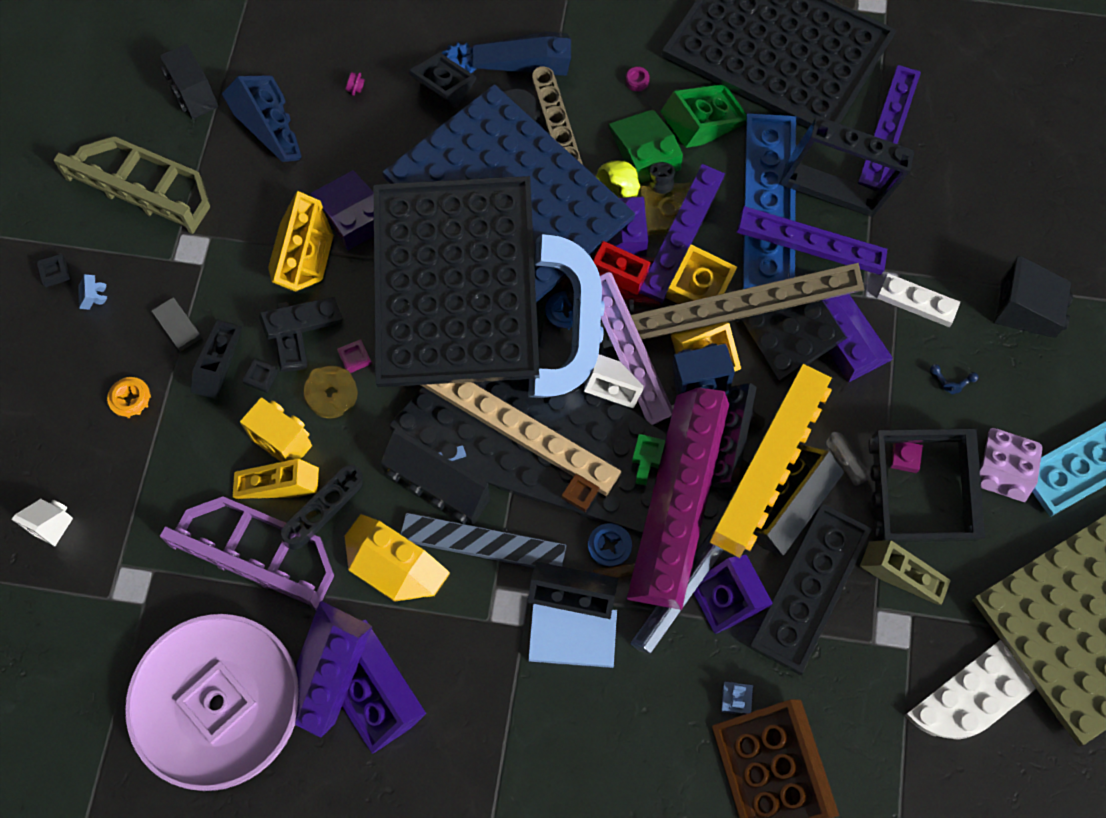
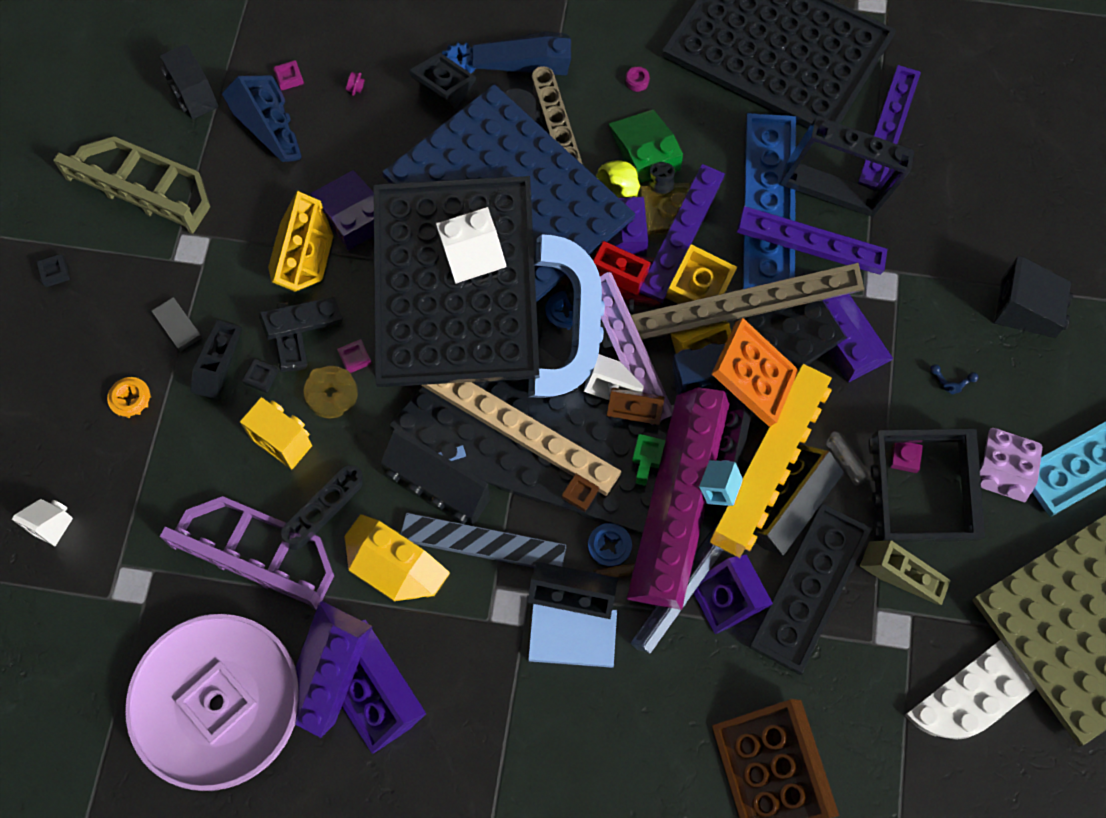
medium blue tile [78,274,107,310] -> none
yellow slope [233,459,319,499] -> none
green slope [660,85,747,148] -> none
medium blue tile [721,682,753,715] -> none
white plate [877,273,960,327] -> none
none -> magenta tile [273,60,304,91]
none -> white slope [436,207,506,283]
none -> reddish brown plate [607,388,664,425]
none -> medium azure brick [699,460,743,506]
none -> orange plate [712,318,798,427]

